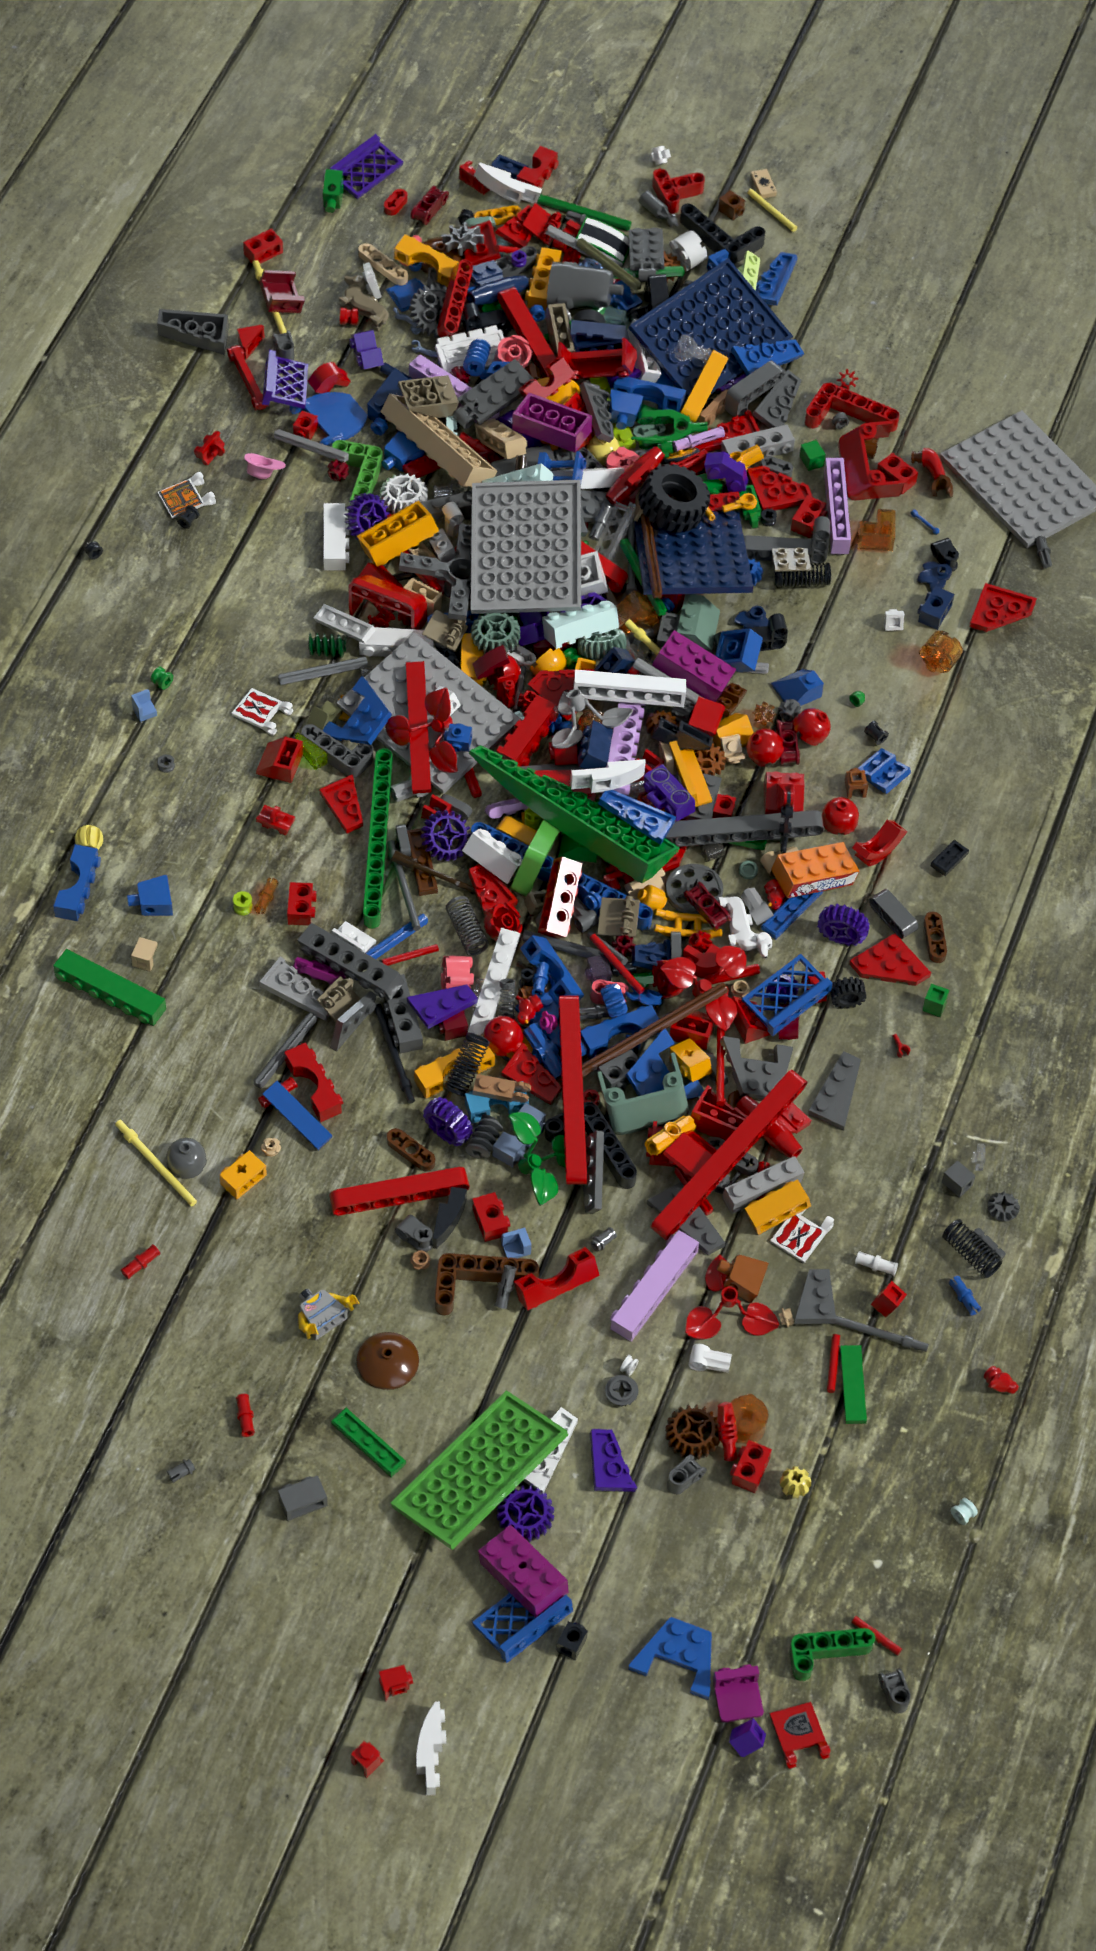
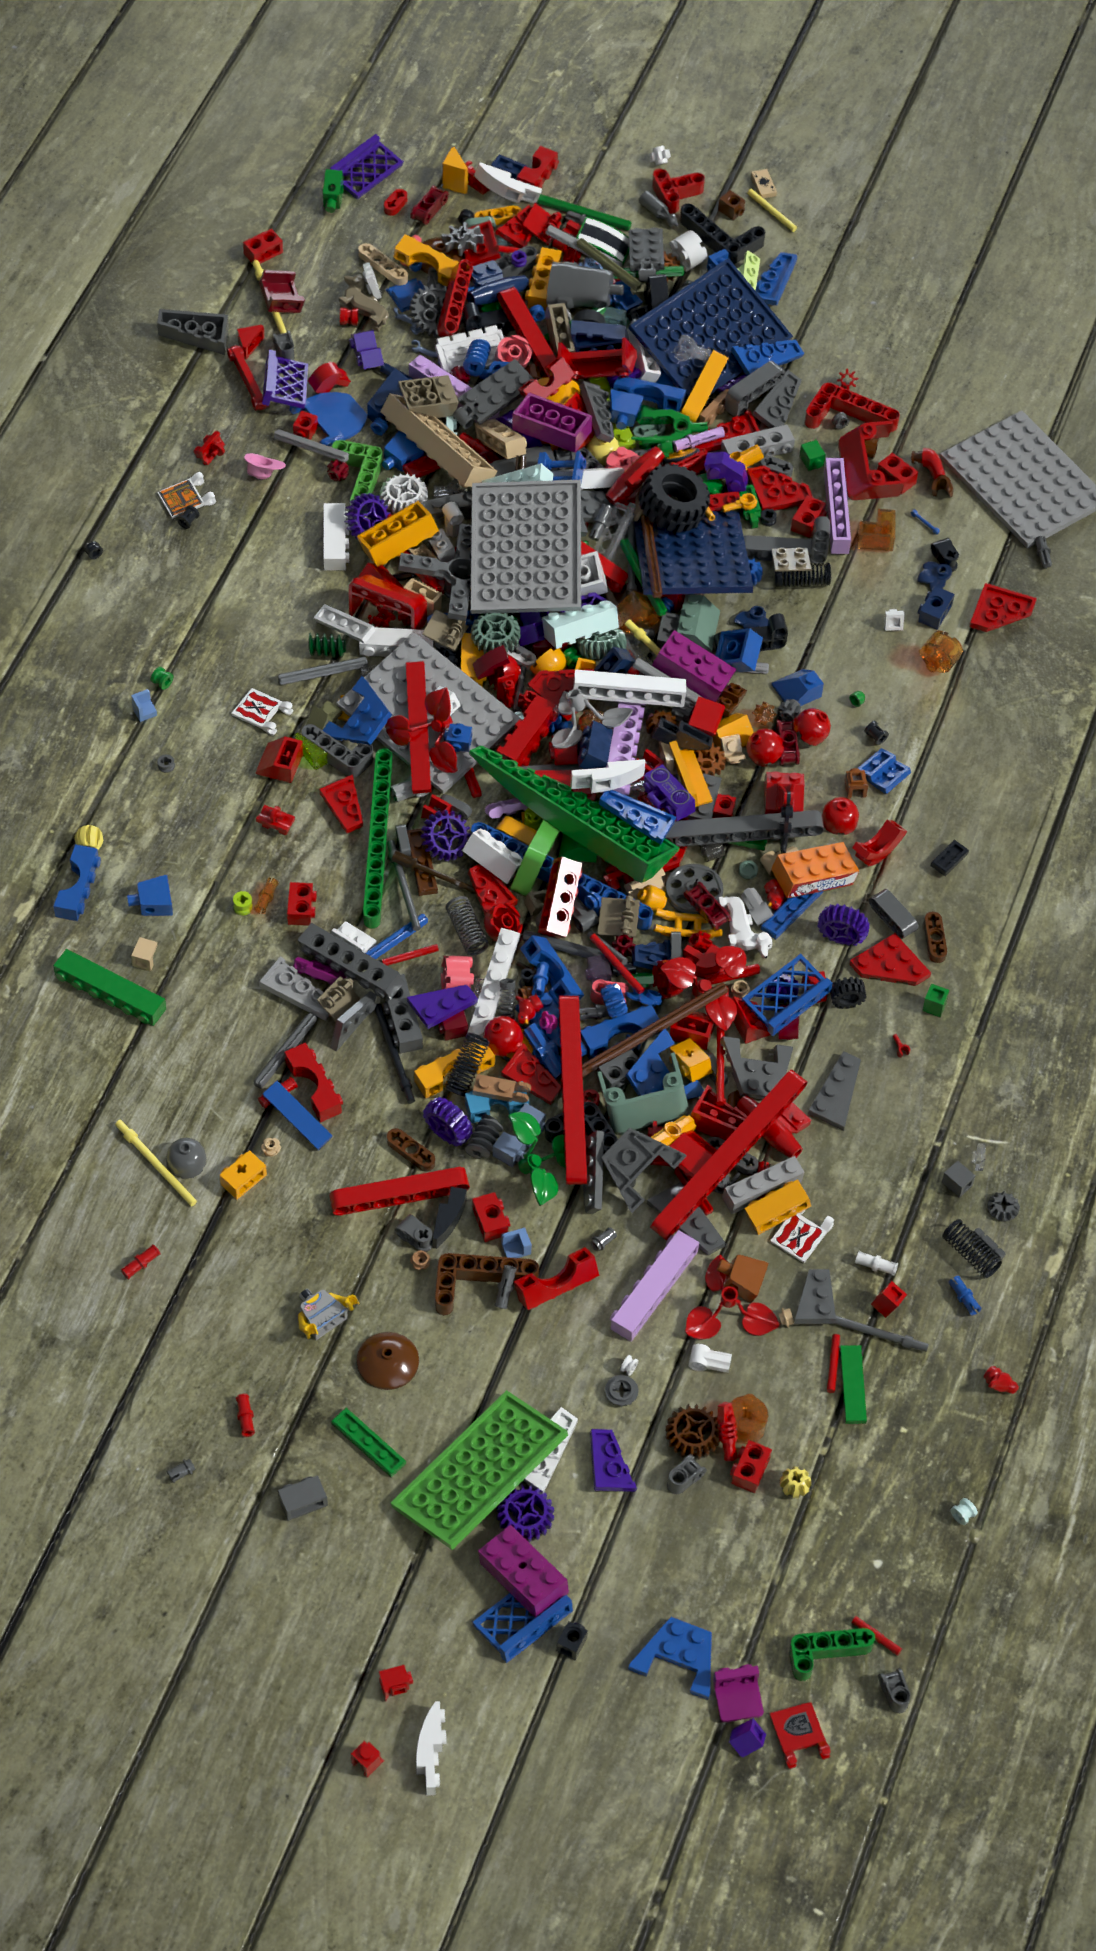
none -> light orange slope [443,147,468,194]
none -> dark grey wing [602,1128,687,1213]

